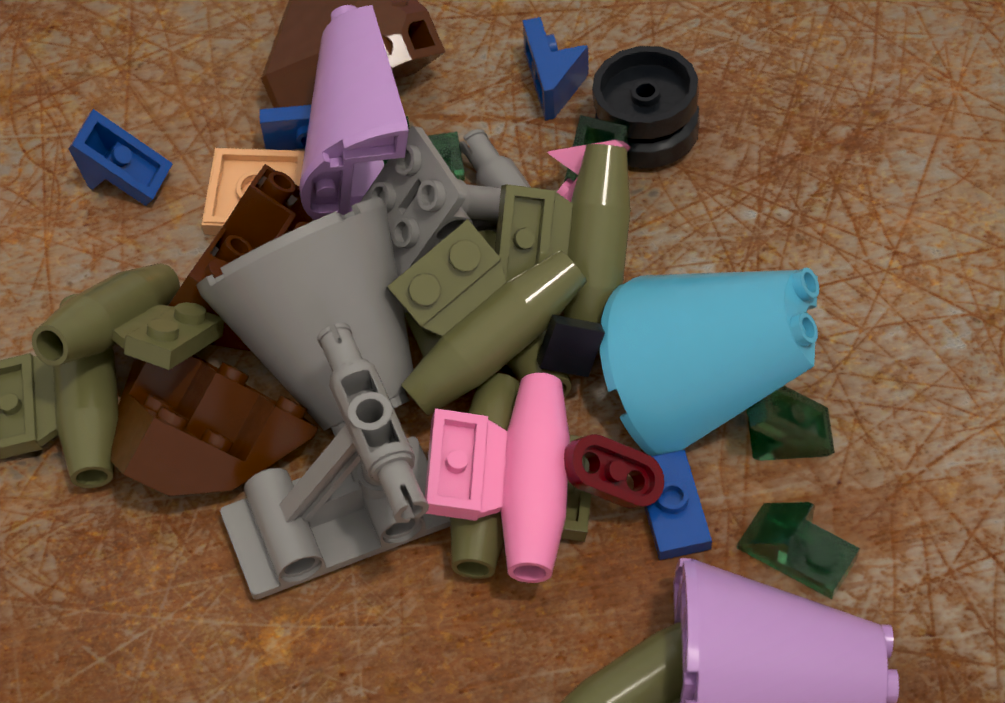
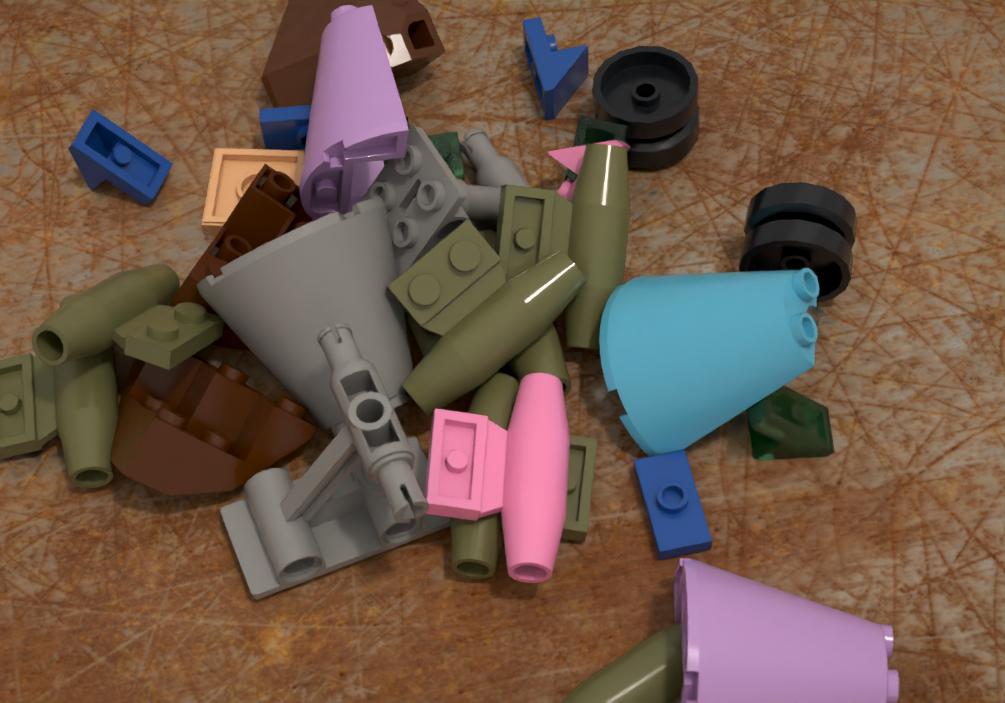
black tile [536,314,605,377] -> none
dark red plate [564,434,664,509] -> none
clear green slope [737,502,860,599] -> none
none -> black wheel [739,182,857,303]

